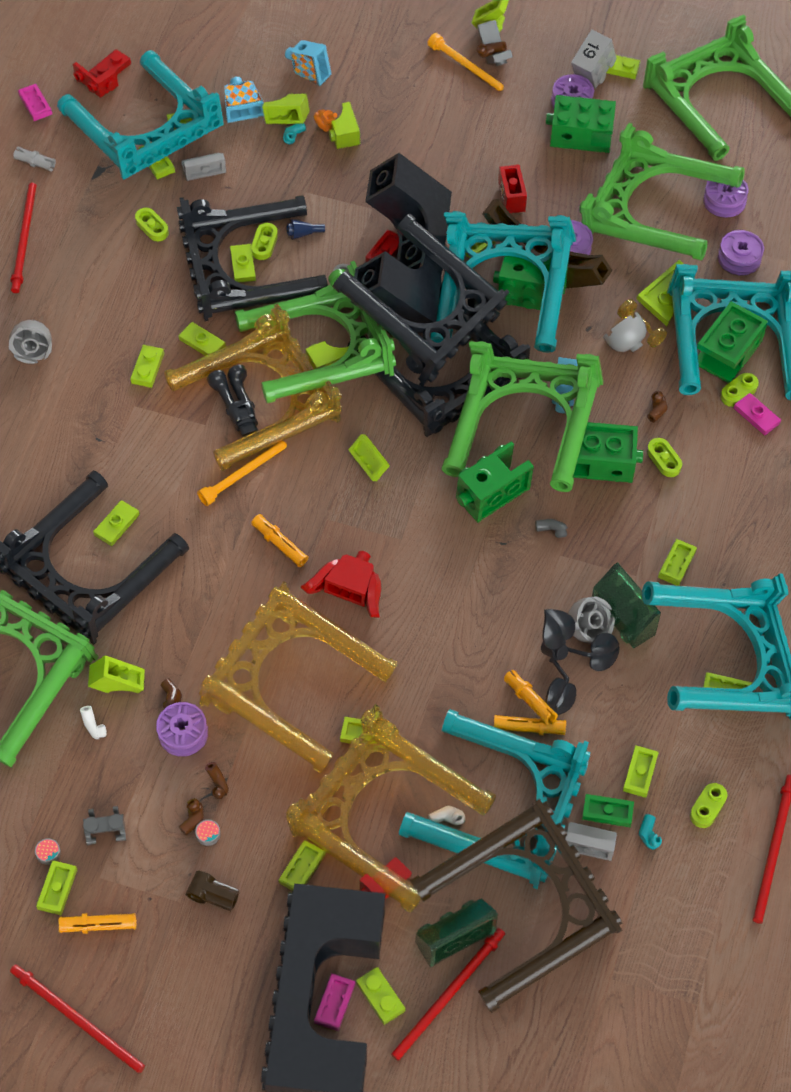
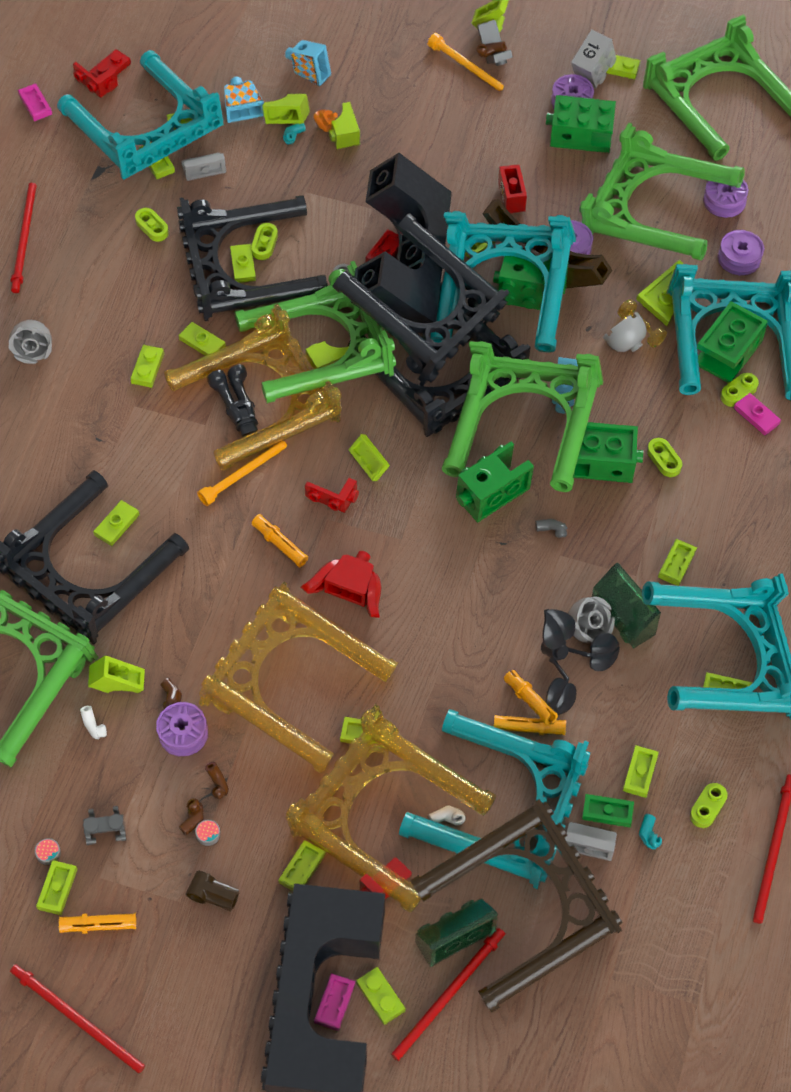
light grey pin [14,147,56,171] -> none
dark blue cone [286,219,325,240] -> none
reddish brown arm [647,391,668,423] -> none
none -> red bracket [305,478,359,513]

